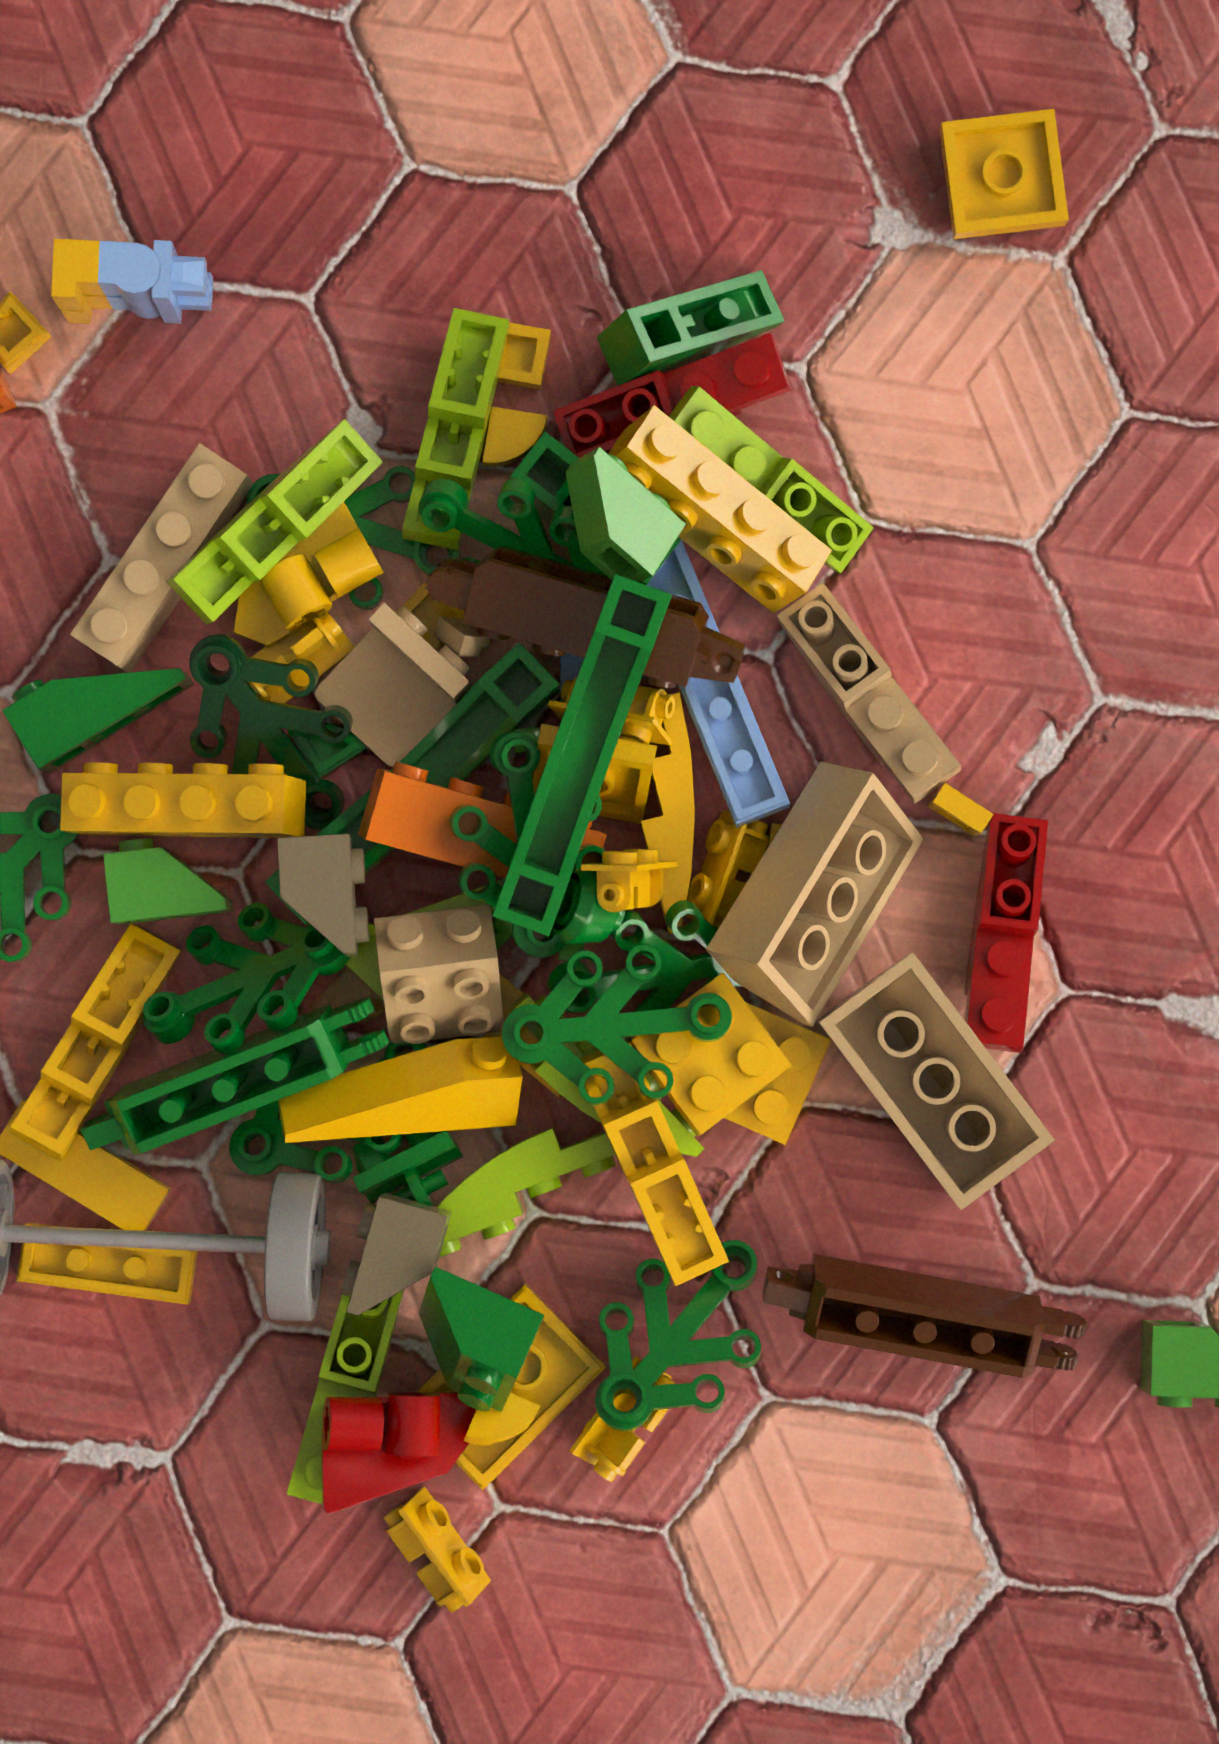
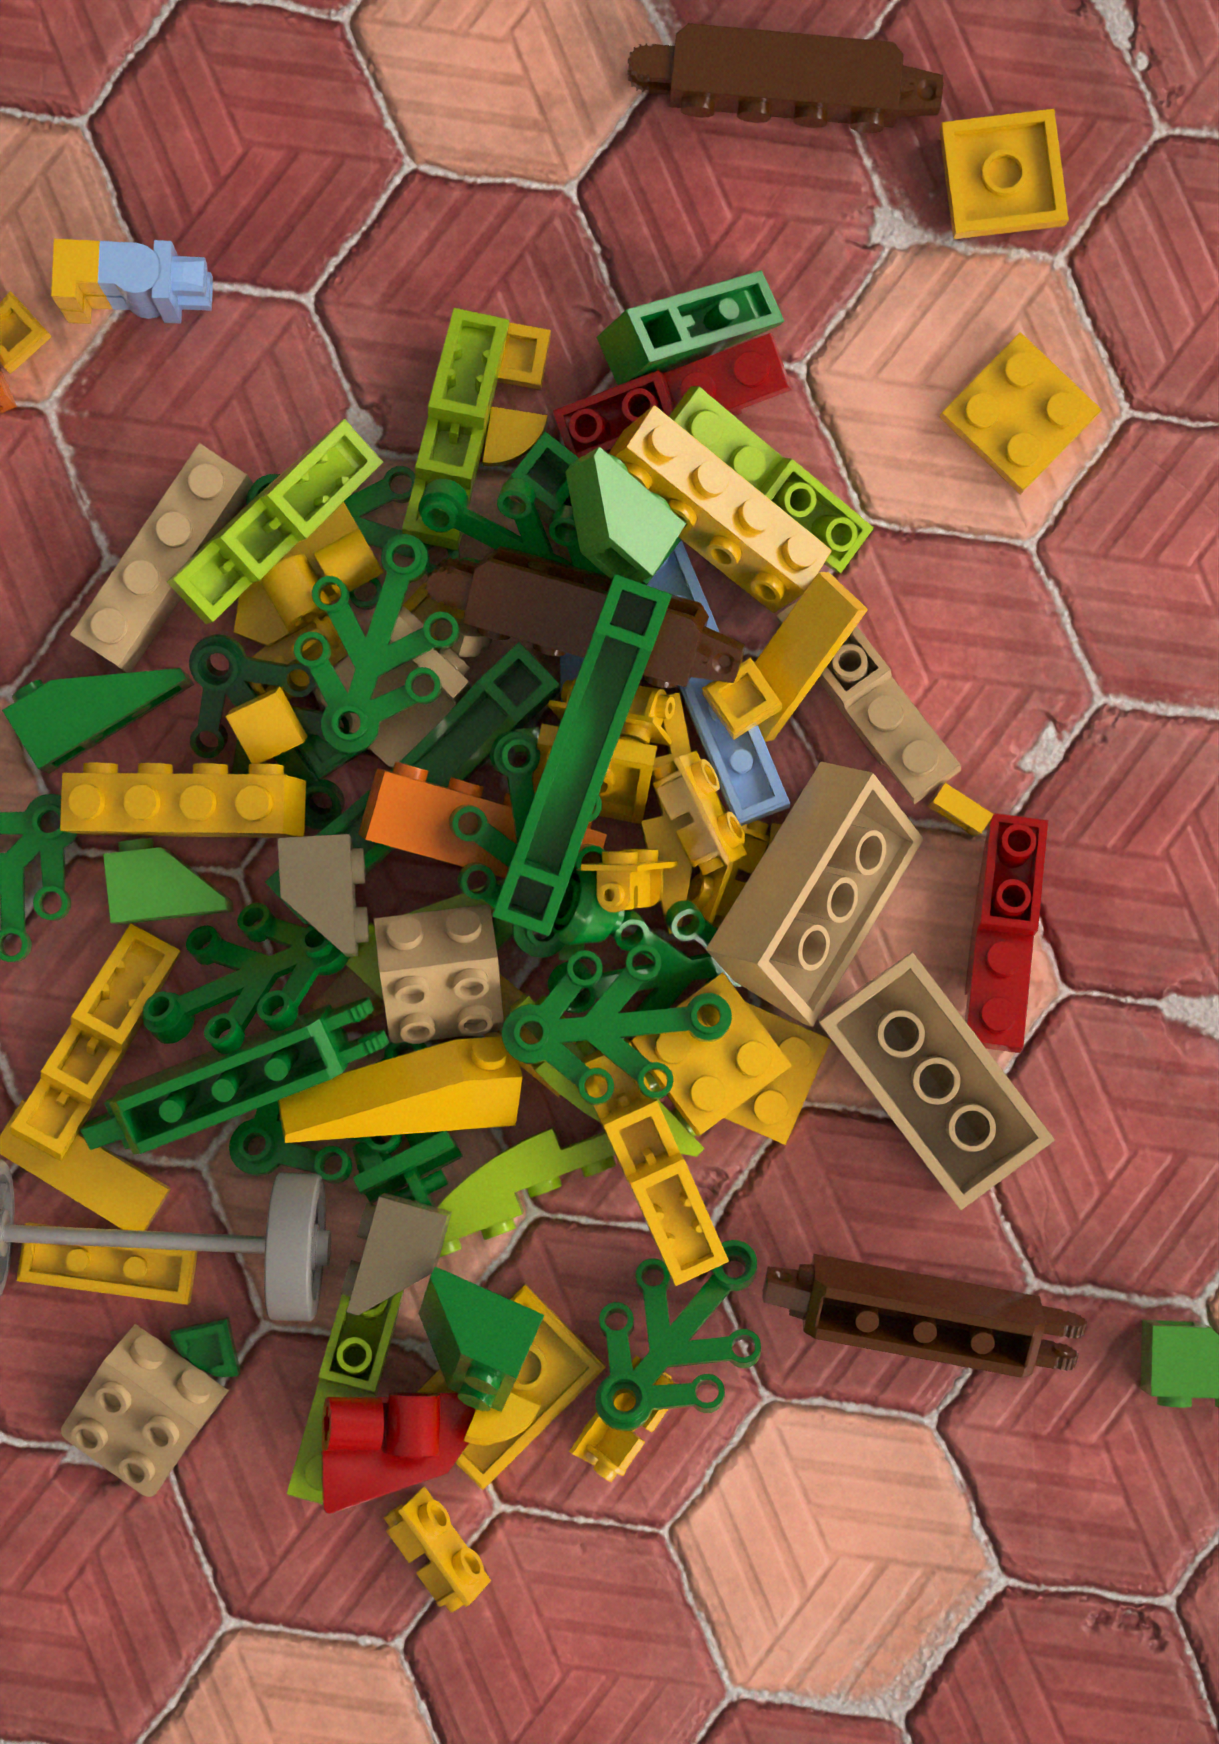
none -> tan bracket [61,1324,229,1497]
none -> green tile [170,1317,241,1377]
none -> yellow tile [226,686,308,764]
none -> green plant [294,534,460,753]
none -> reddish brown hinge [628,23,944,133]
none -> yellow hinge [653,751,747,876]
none -> yellow tile [702,657,782,740]
none -> yellow tile [755,572,868,742]
none -> yellow plate [939,332,1102,495]

